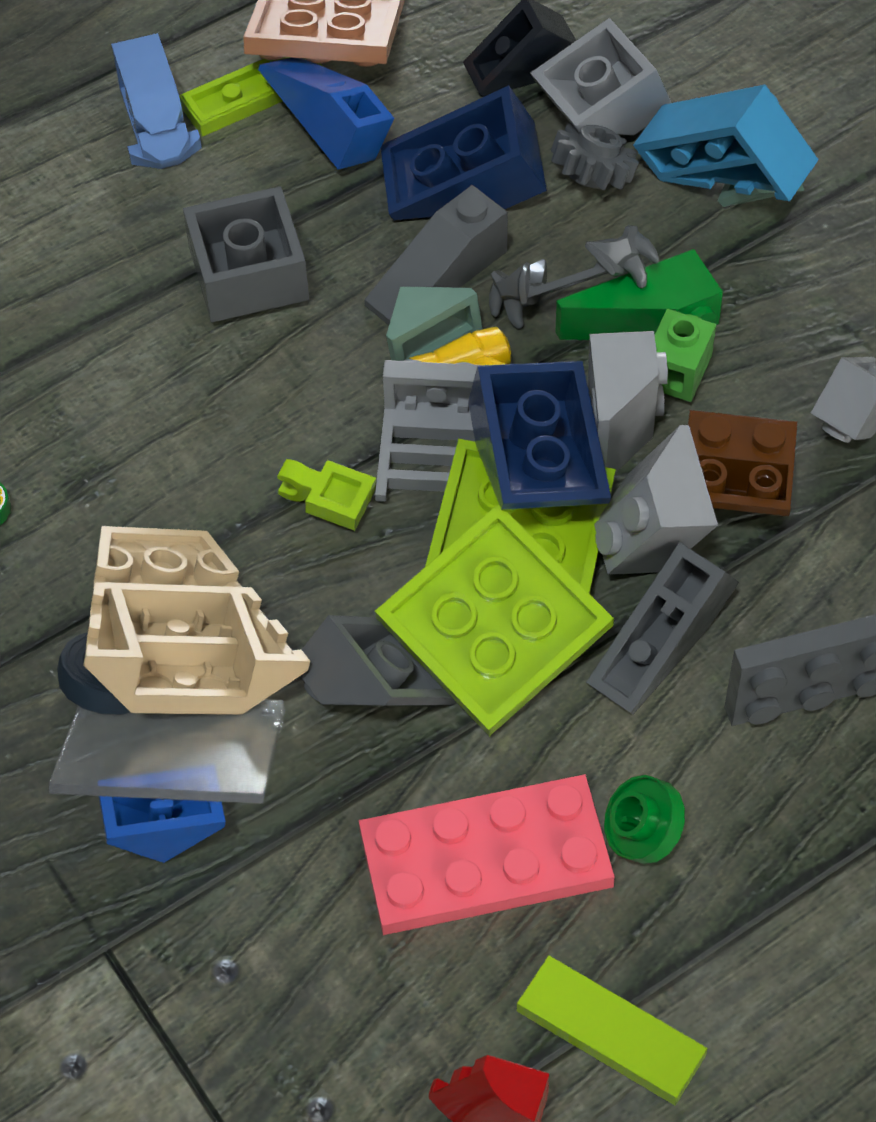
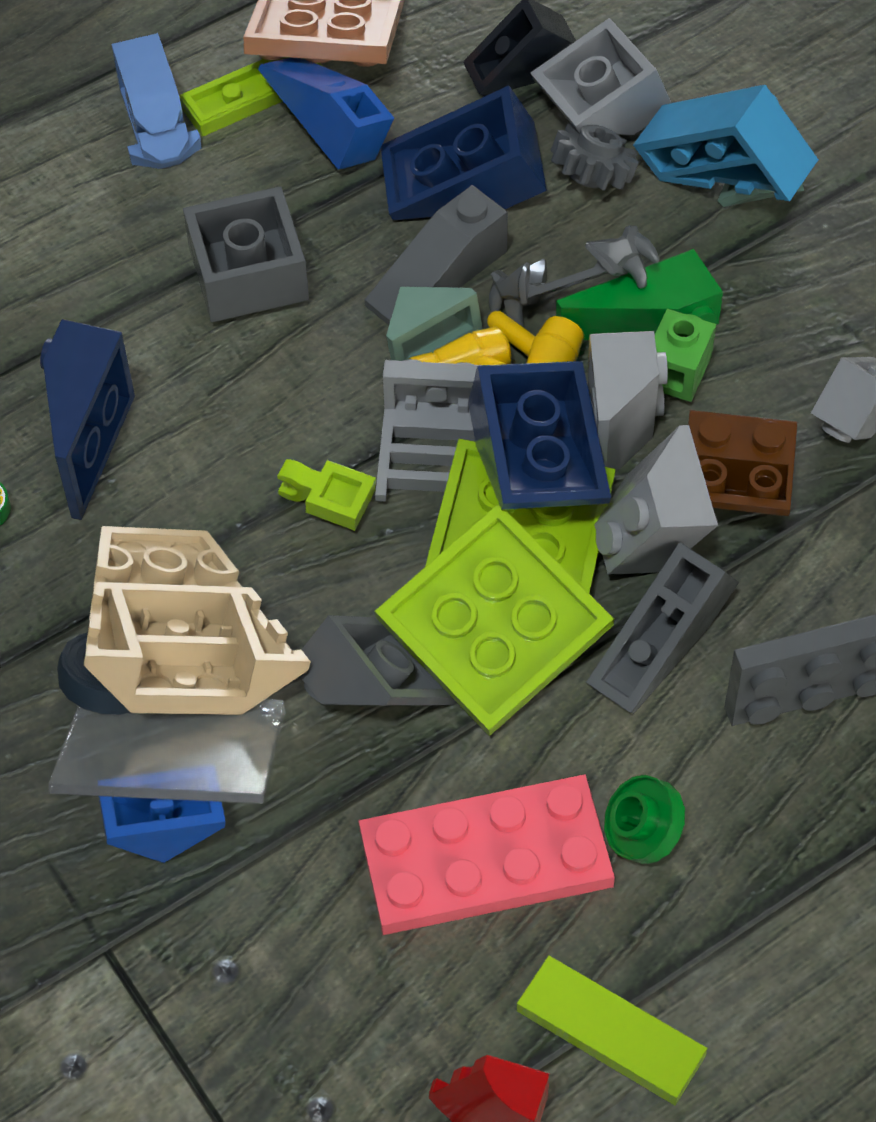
none -> dark blue slope [40,319,135,520]
none -> yellow piece [487,311,584,363]

